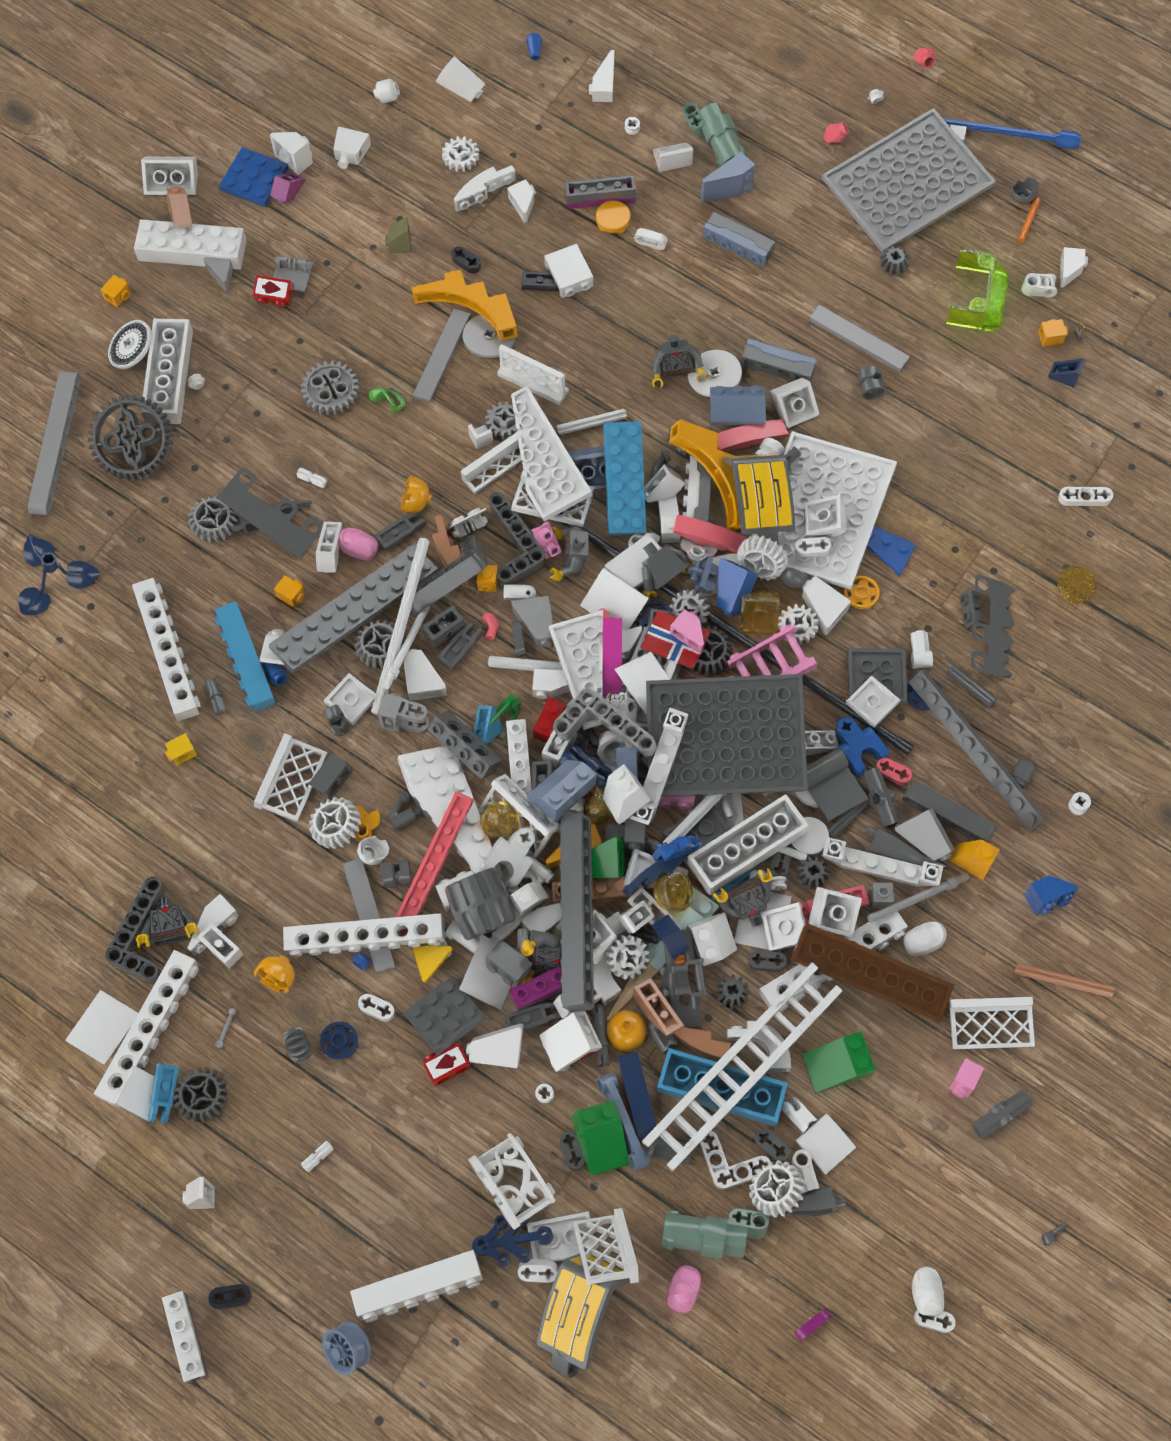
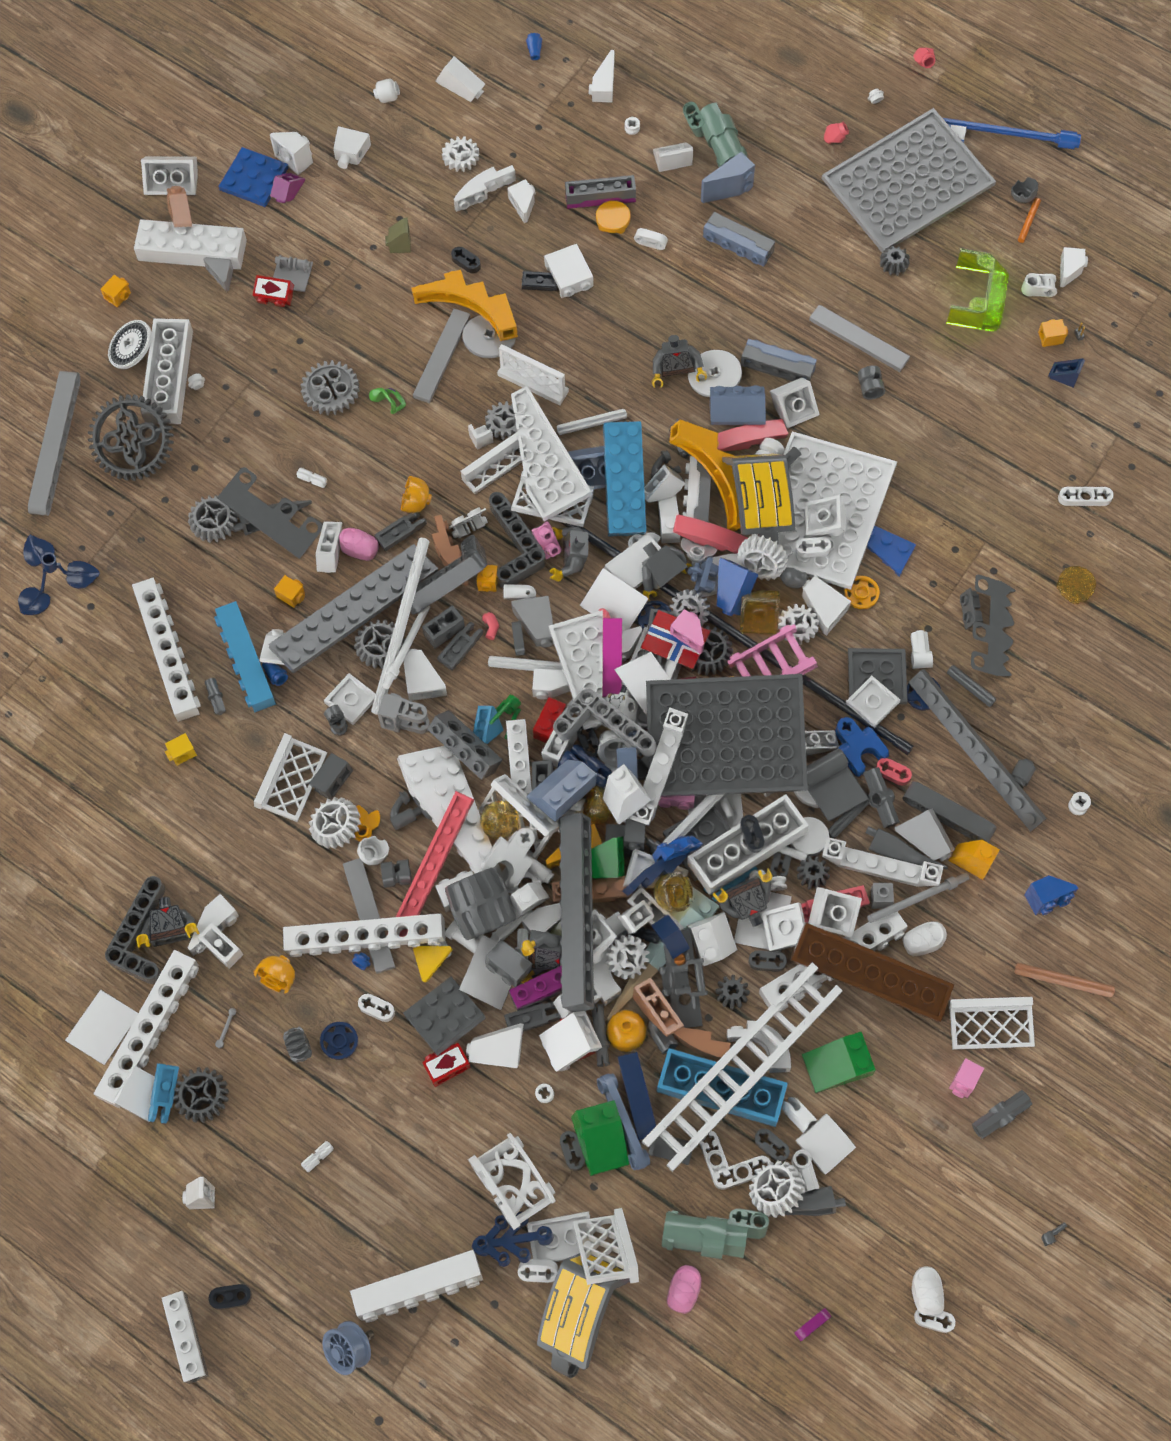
none -> black beam [740,815,765,853]

